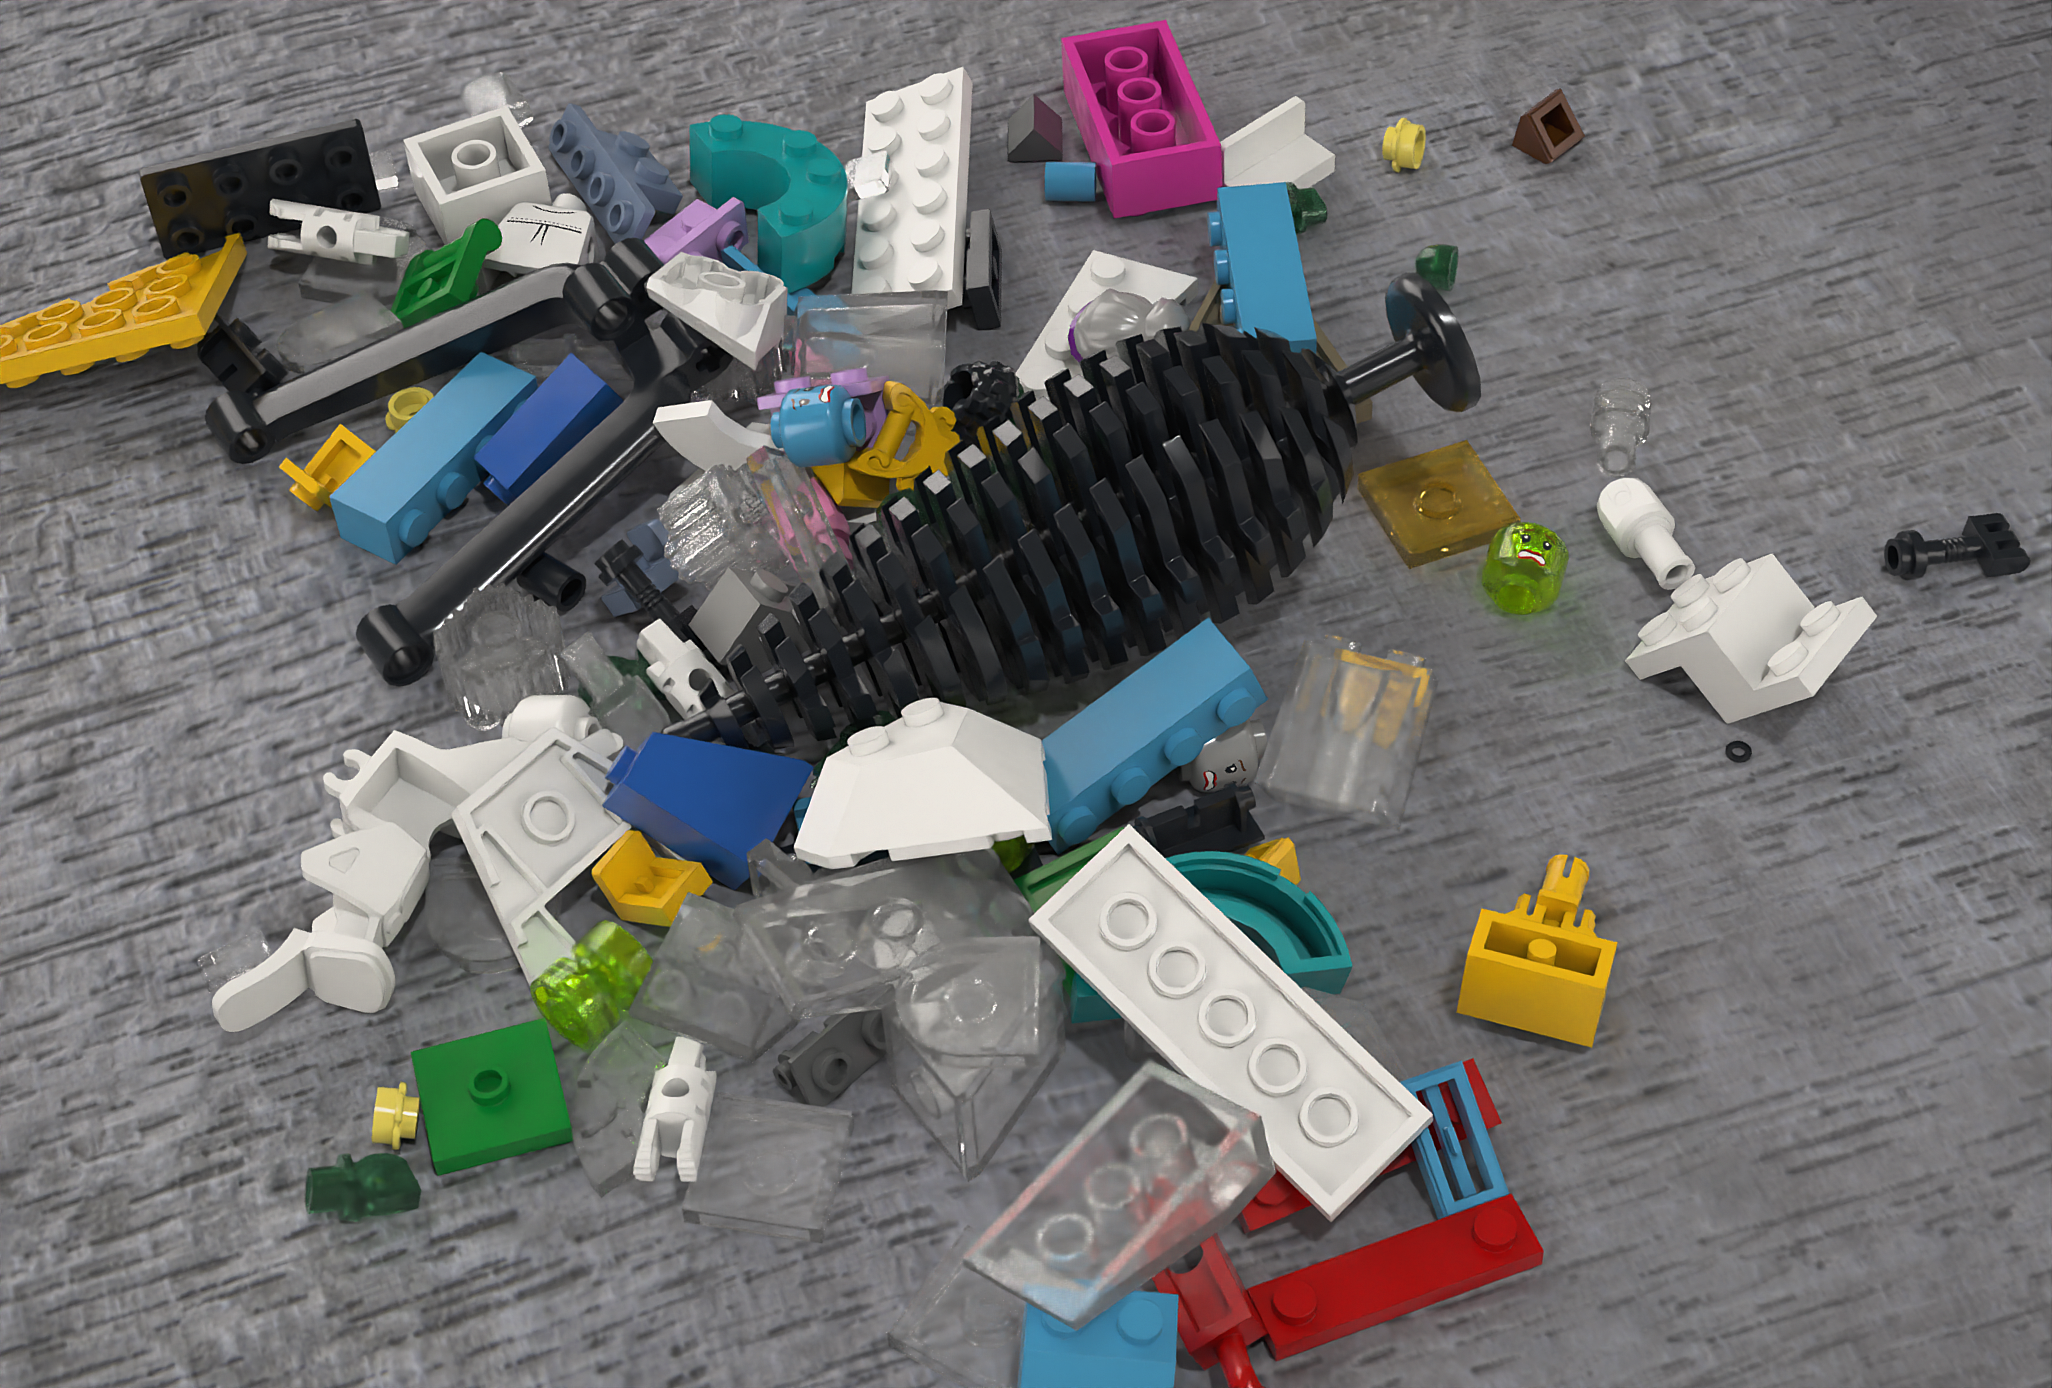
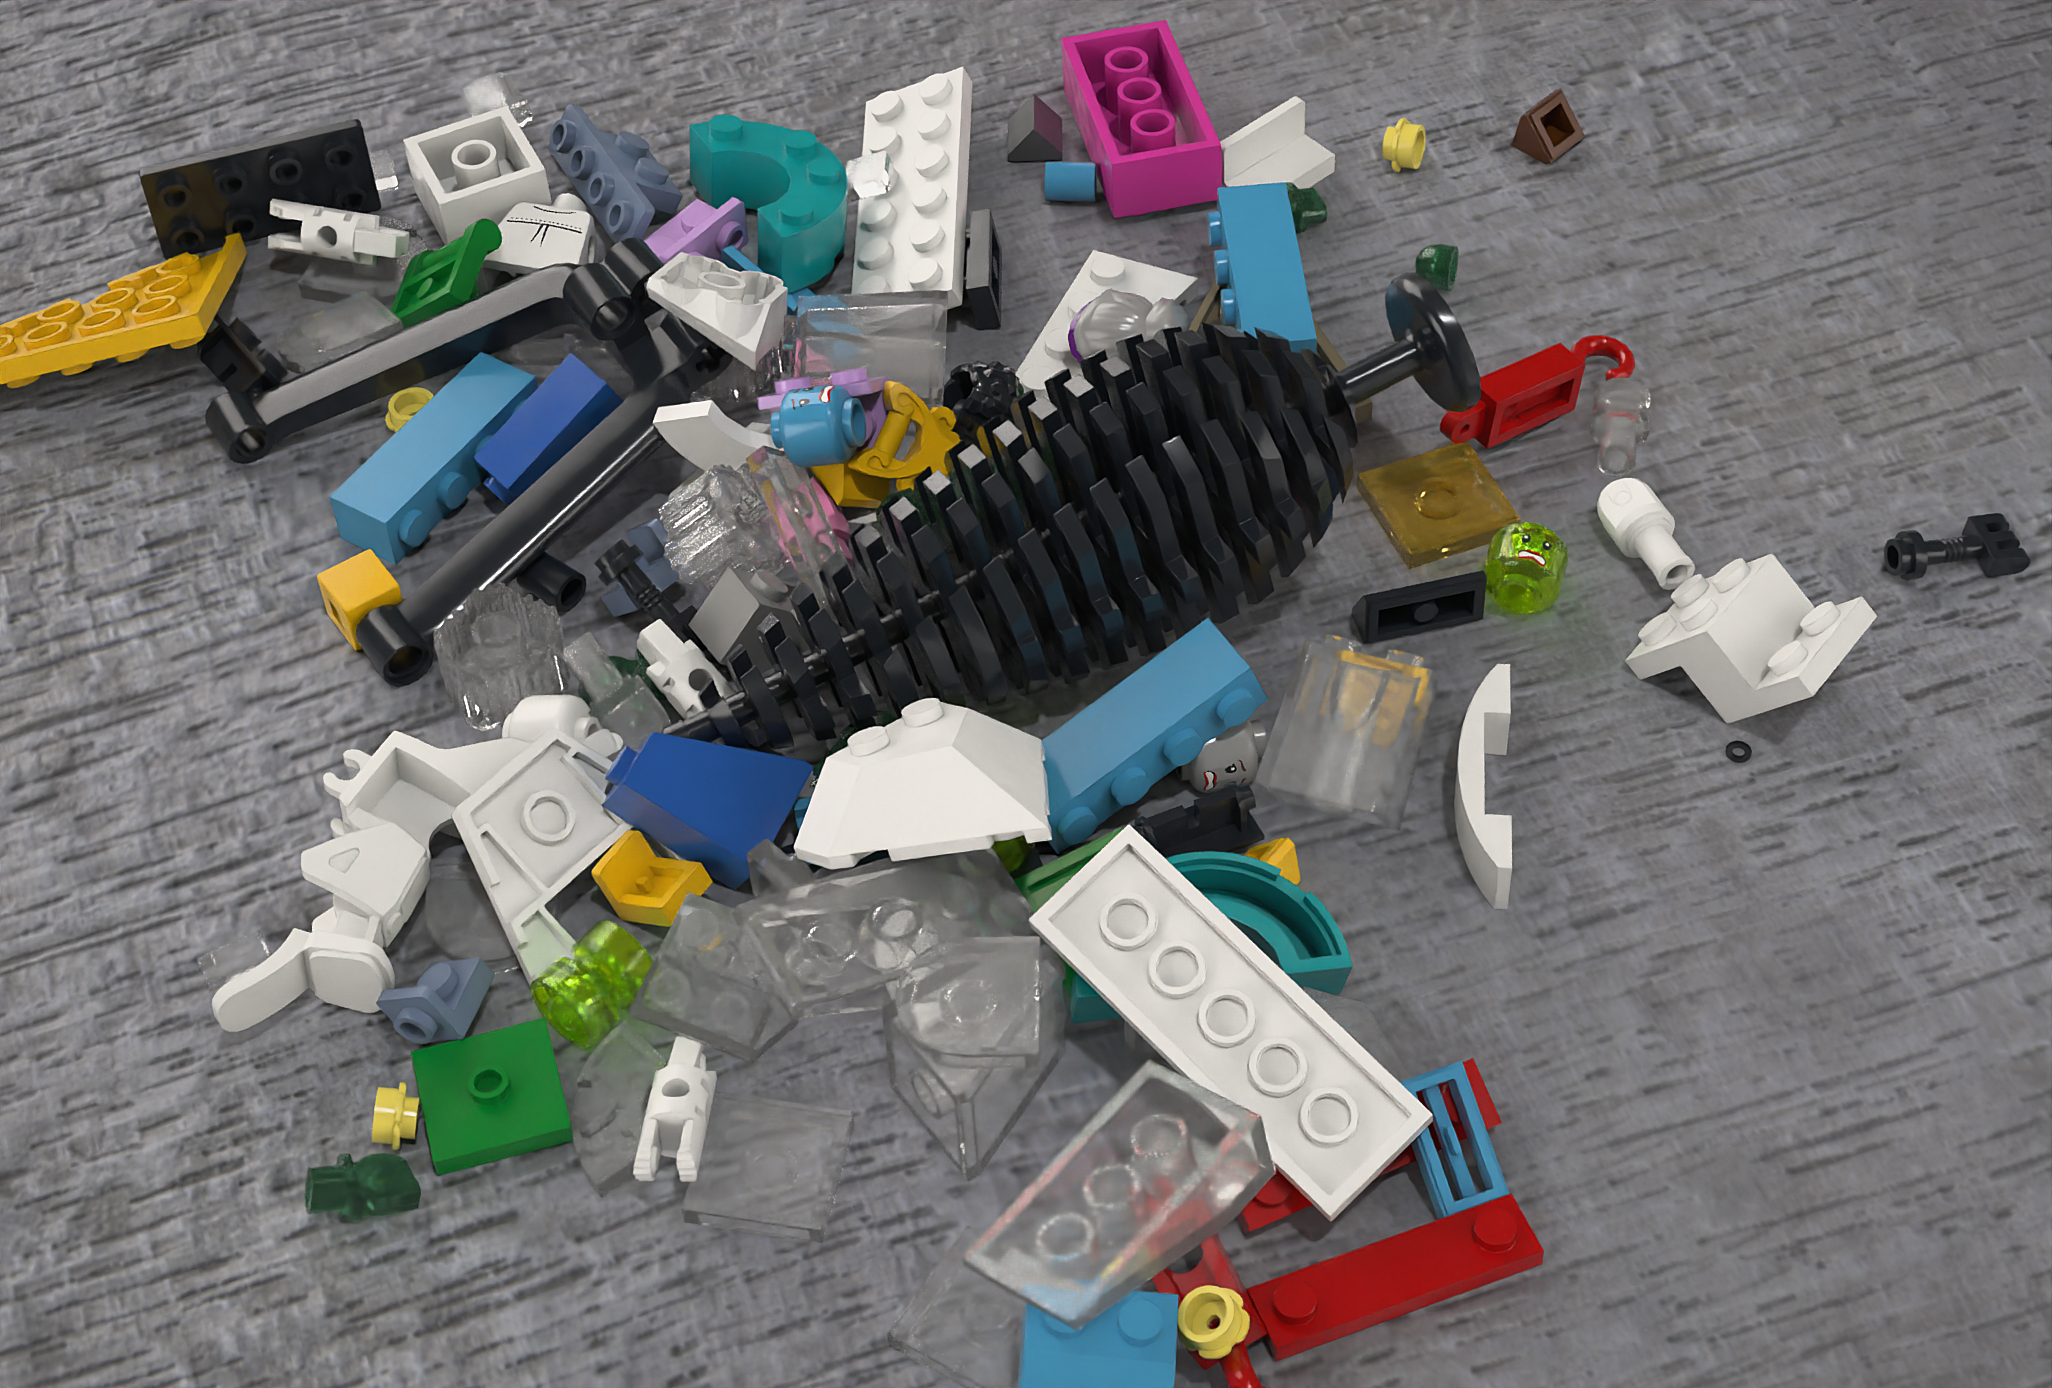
yellow bracket [279,424,376,512] -> none
dark grey hinge [773,977,913,1115] -> none
yellow brick [1456,854,1618,1048] -> none
none -> yellow piece [317,549,403,650]
none -> sand blue bracket [376,958,495,1044]
none -> light yellow plate [1178,1285,1250,1359]
none -> black slope [1352,570,1487,644]
none -> red piece [1439,335,1635,449]
none -> white slope [1454,664,1512,909]

